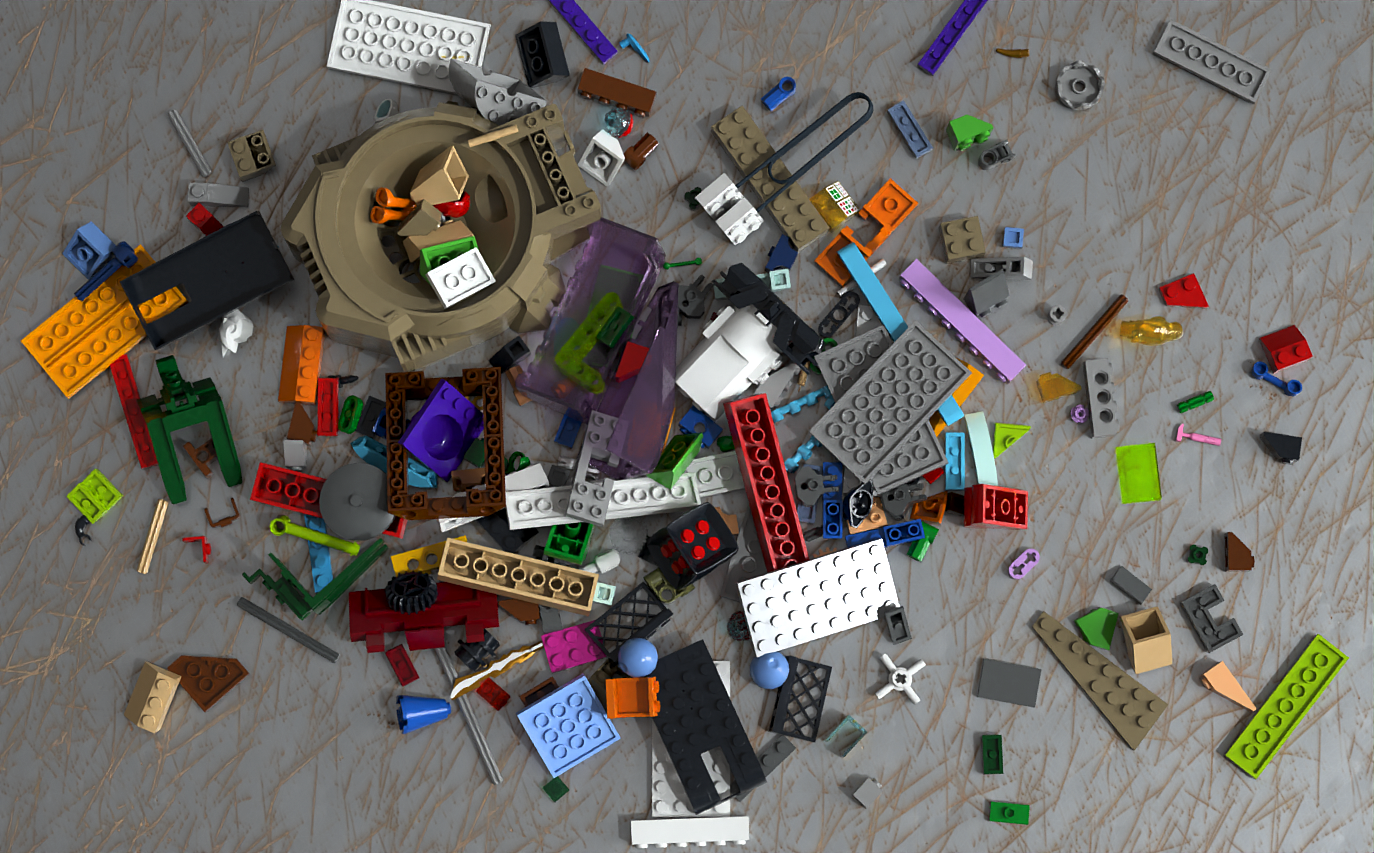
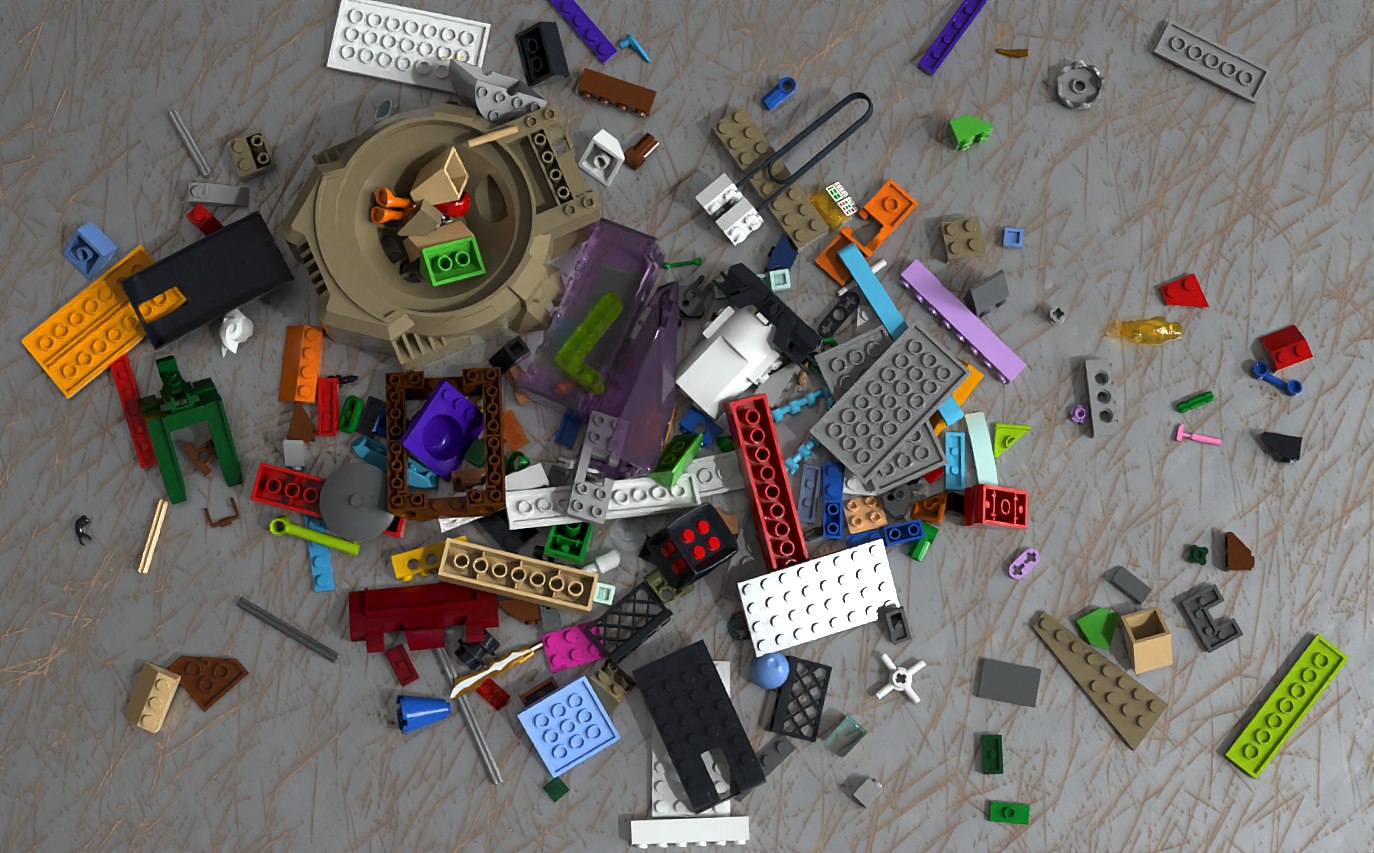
lime slope [66,469,123,524] -> none
dark blue piece [74,241,138,301] -> none
red bracket [182,536,211,564] -> none
dark green piece [242,538,389,621] -> none
black gear [385,570,438,615] -> none
white plate [425,247,496,309] -> none
dark green plate [596,306,635,348] -> none
clear light blue piece [604,107,633,138] -> none
orange panel [606,677,660,719] -> none
red slope [615,342,652,383] -> none
medium blue piece [618,638,658,678] -> none
dark green plate [684,187,702,209] -> none
dark grey hinge [794,466,839,508] -> none
black hat [843,480,873,529] -> none
sand blue plate [887,100,933,159] -> none
light grey slope [970,257,1033,280] -> none
dark grey piece [978,139,1016,170] -> none
clear yellow slope [1036,372,1082,404] -> none
reddish brown axle [1061,294,1129,369] -> none
clear neon green piece [1116,443,1162,504] -> none
light nougat slope [1200,661,1257,712] -> none
none -> clear orange hinge [503,409,530,452]

